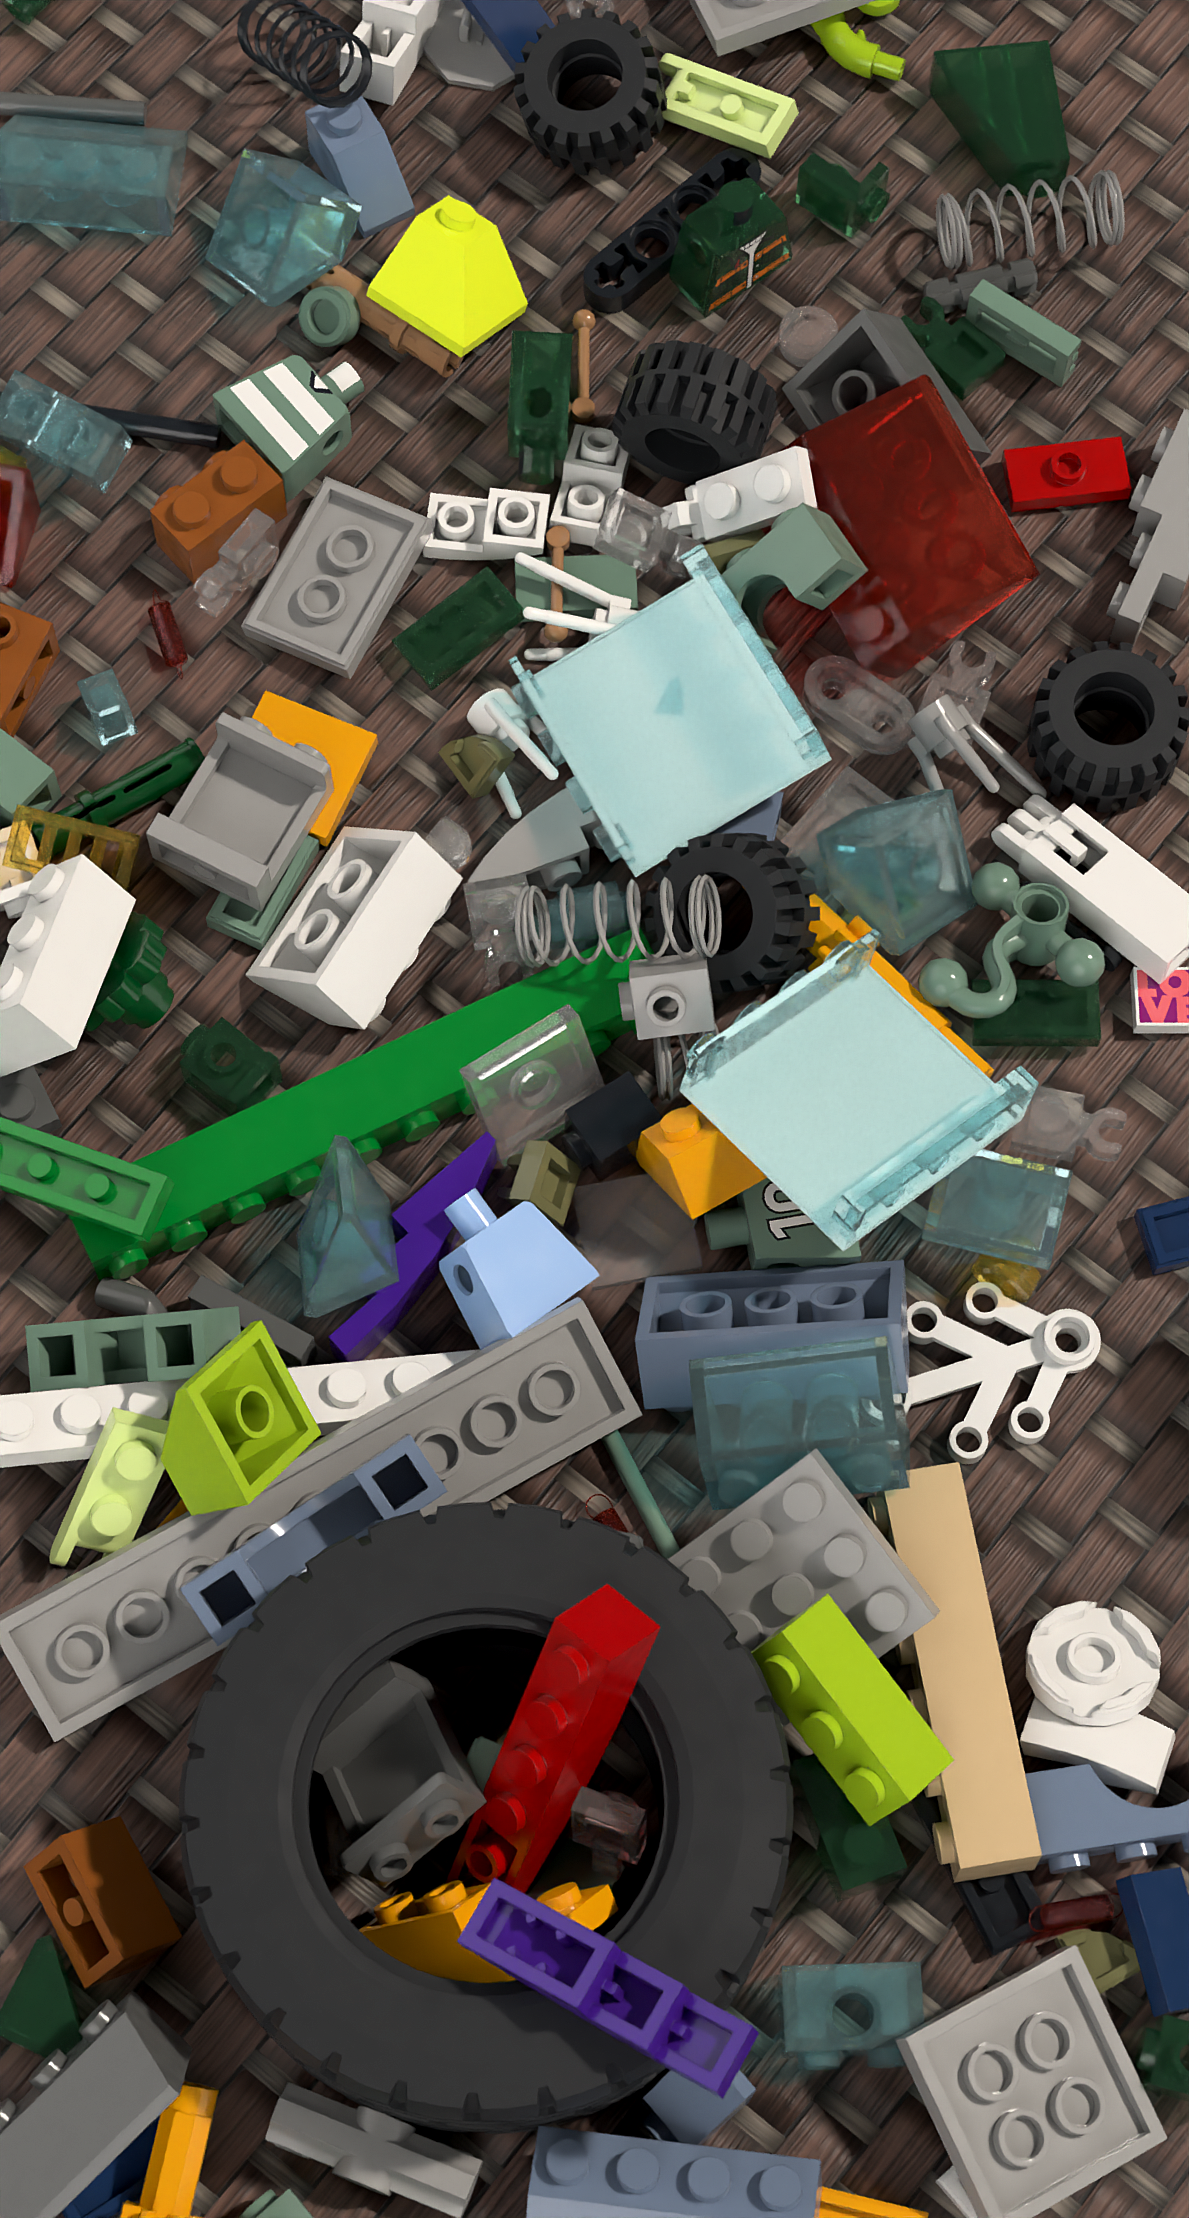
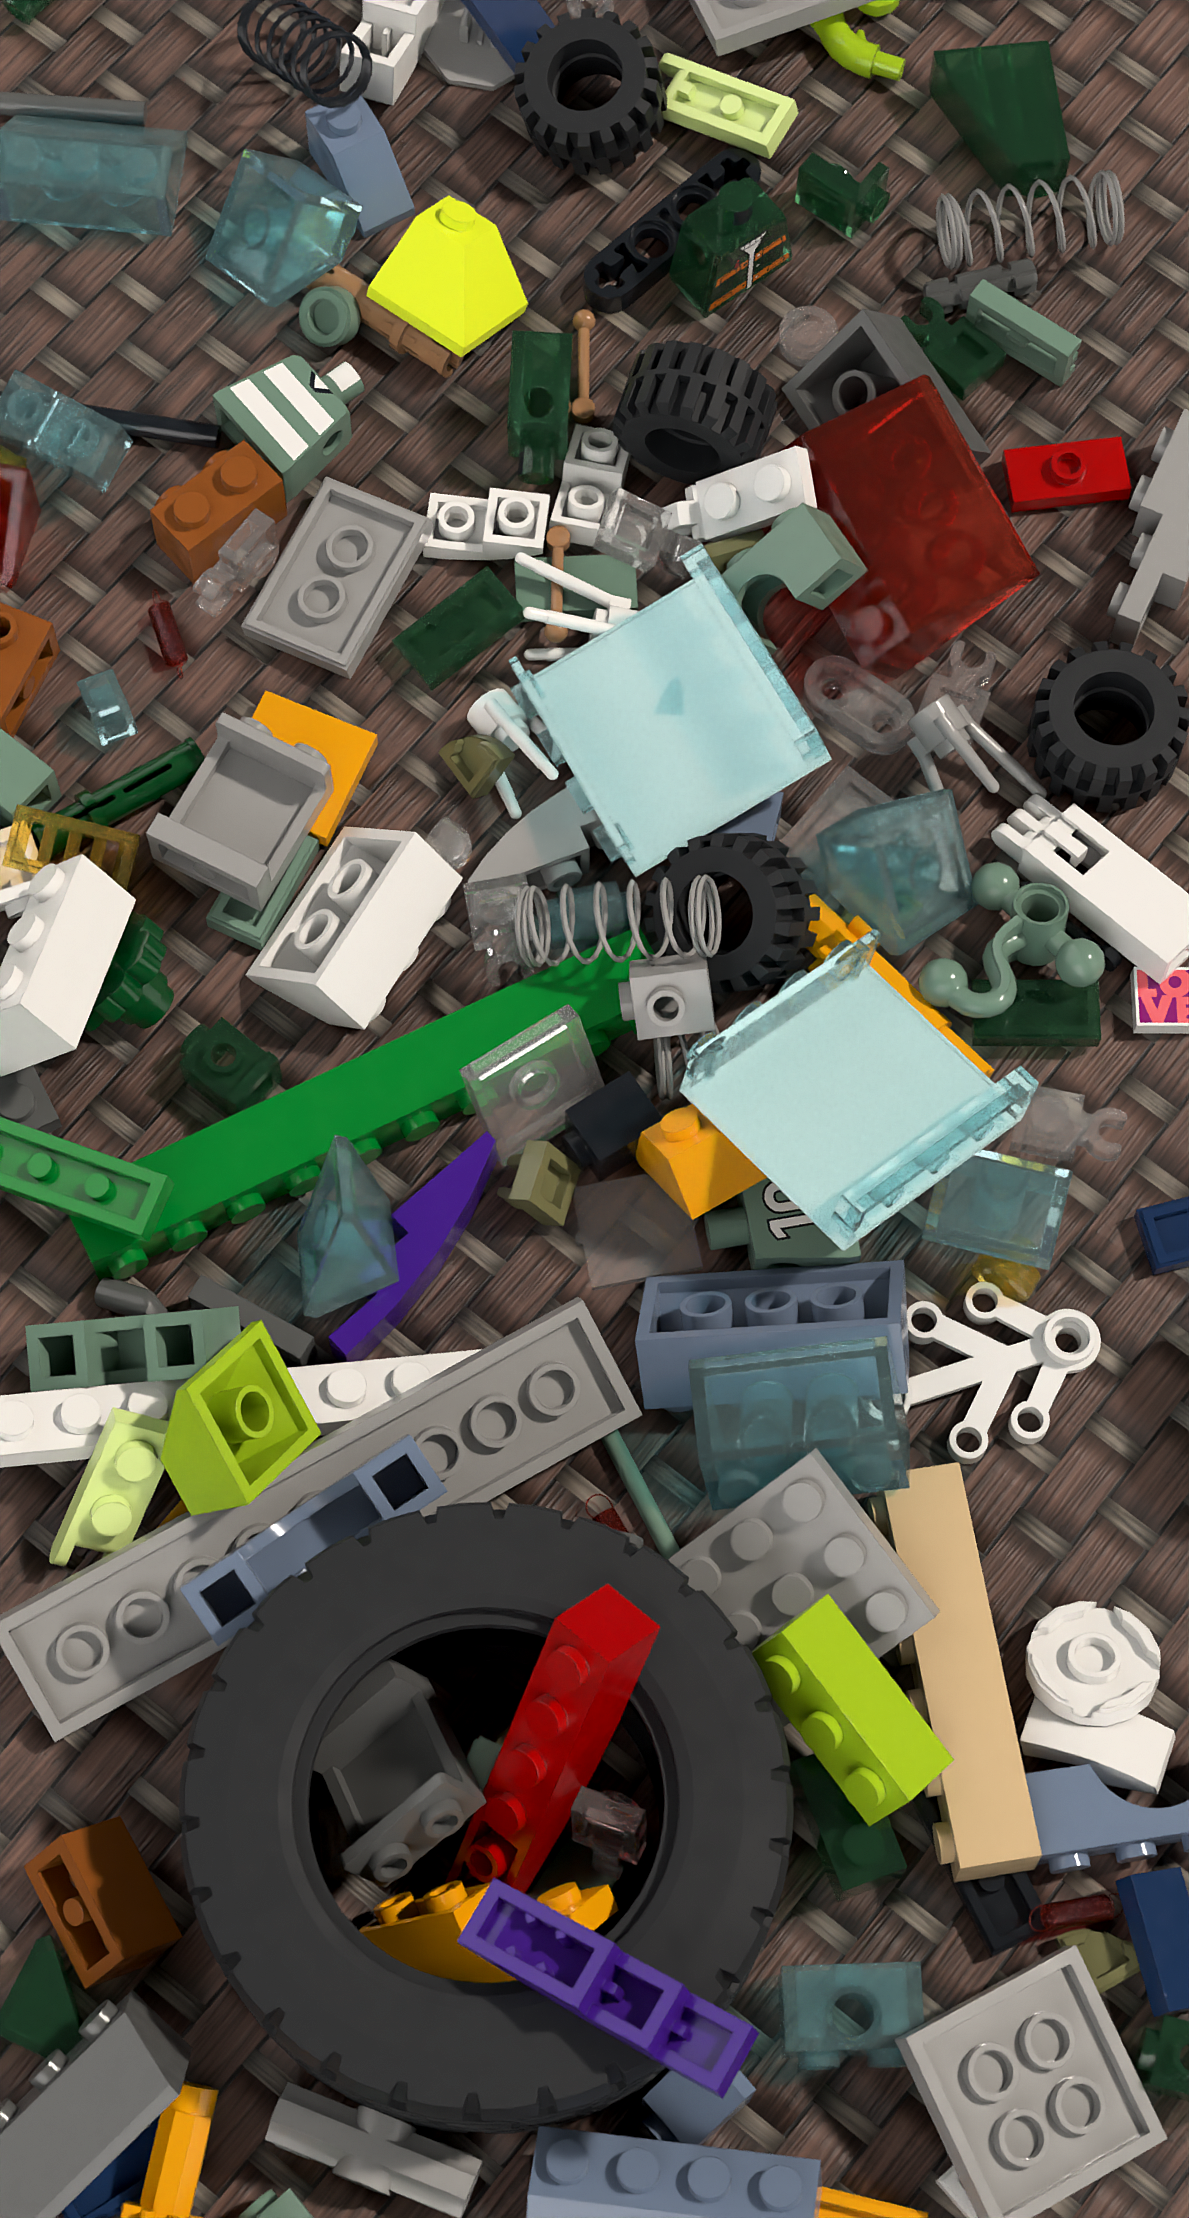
light blue torso [439,1188,600,1350] -> none

